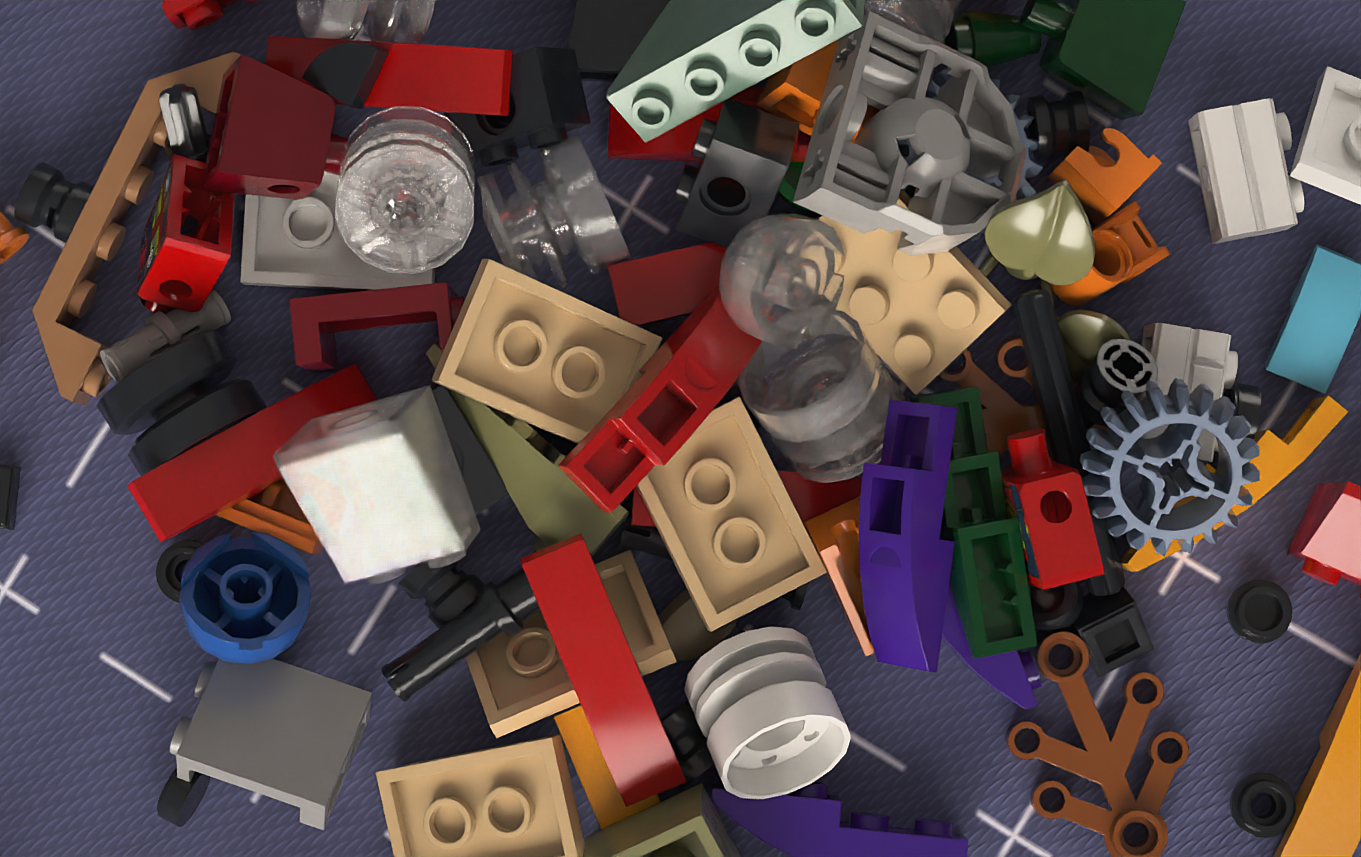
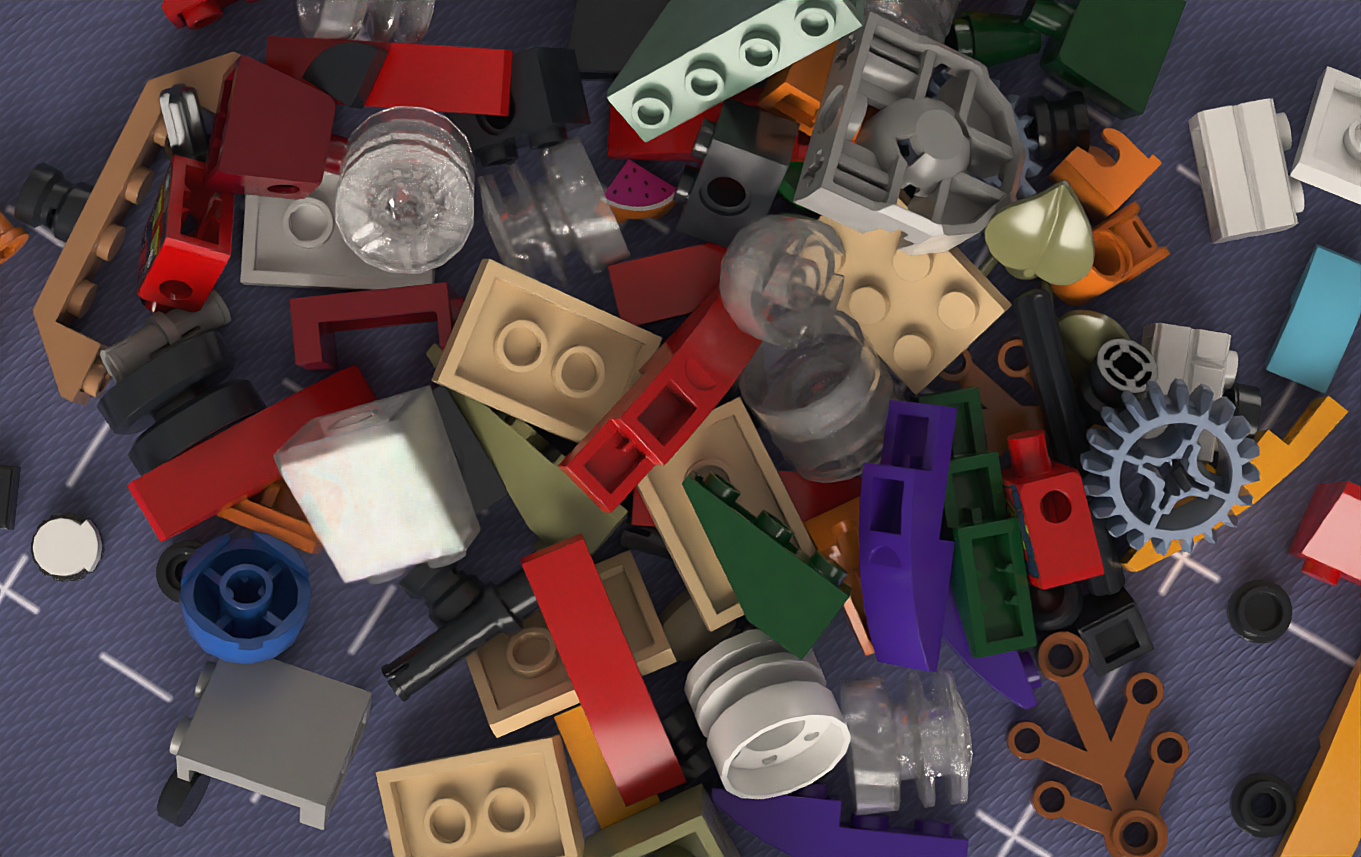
none -> white piece [31,512,105,582]
none -> dark pink tile [594,159,677,223]
none -> dark green slope [682,470,852,661]
none -> clear wheel [839,668,973,815]

